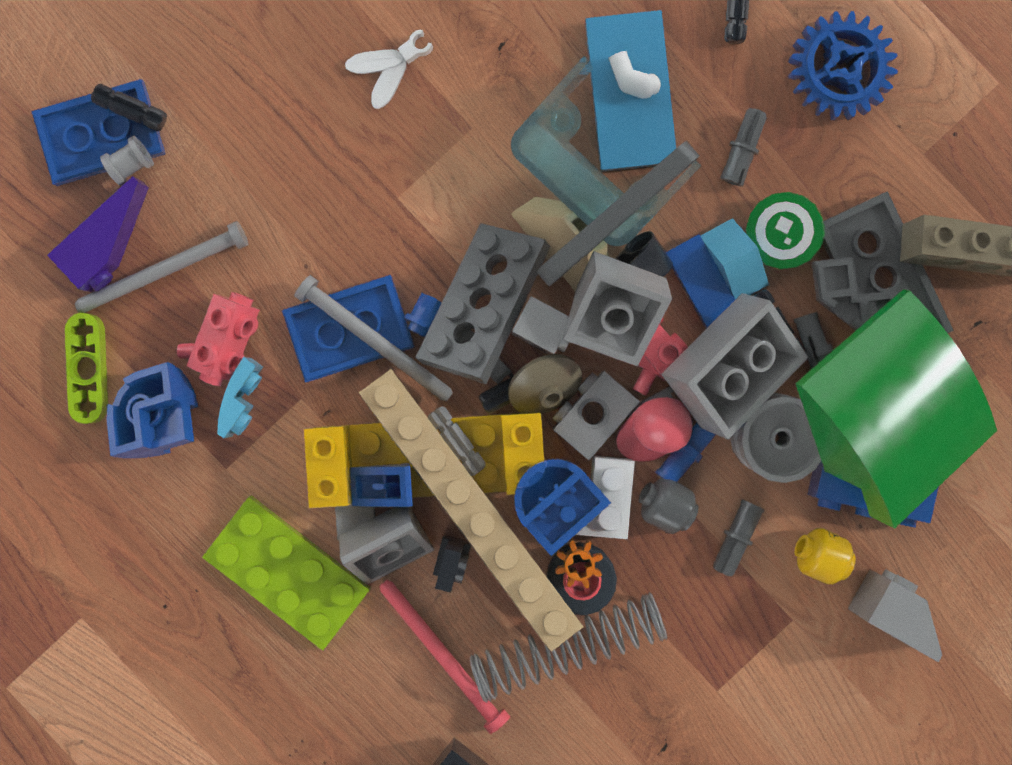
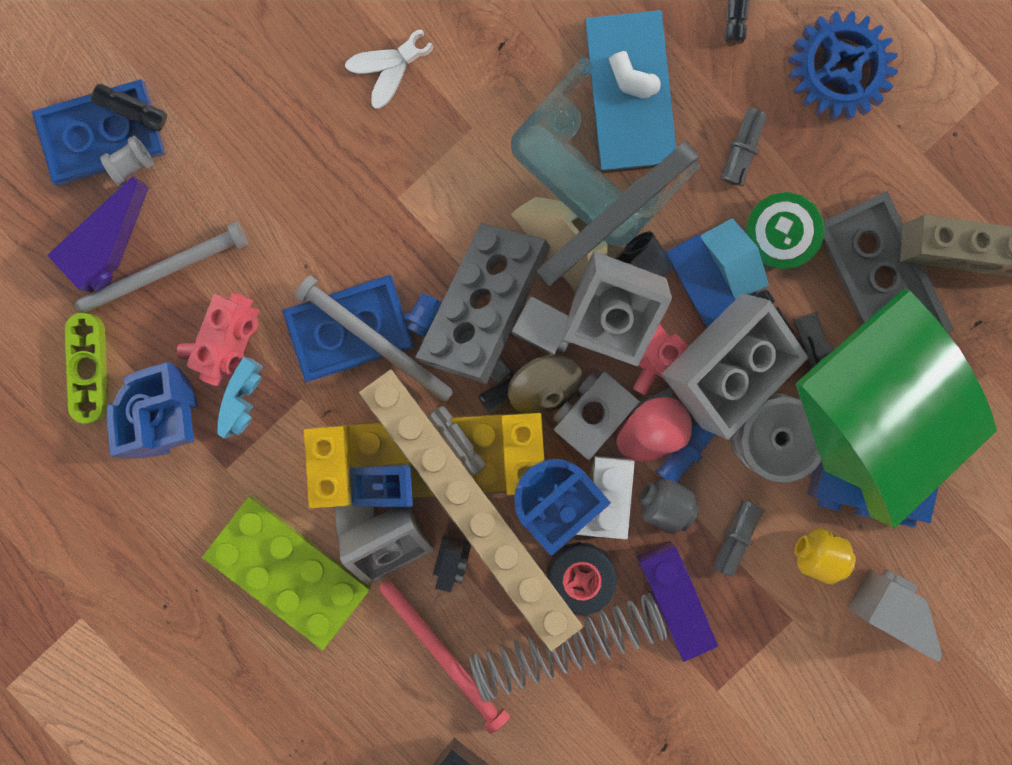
orange gear [555,539,603,589] -> none
dark grey tile [812,256,898,331] -> none
none -> dark purple slope [636,541,718,662]

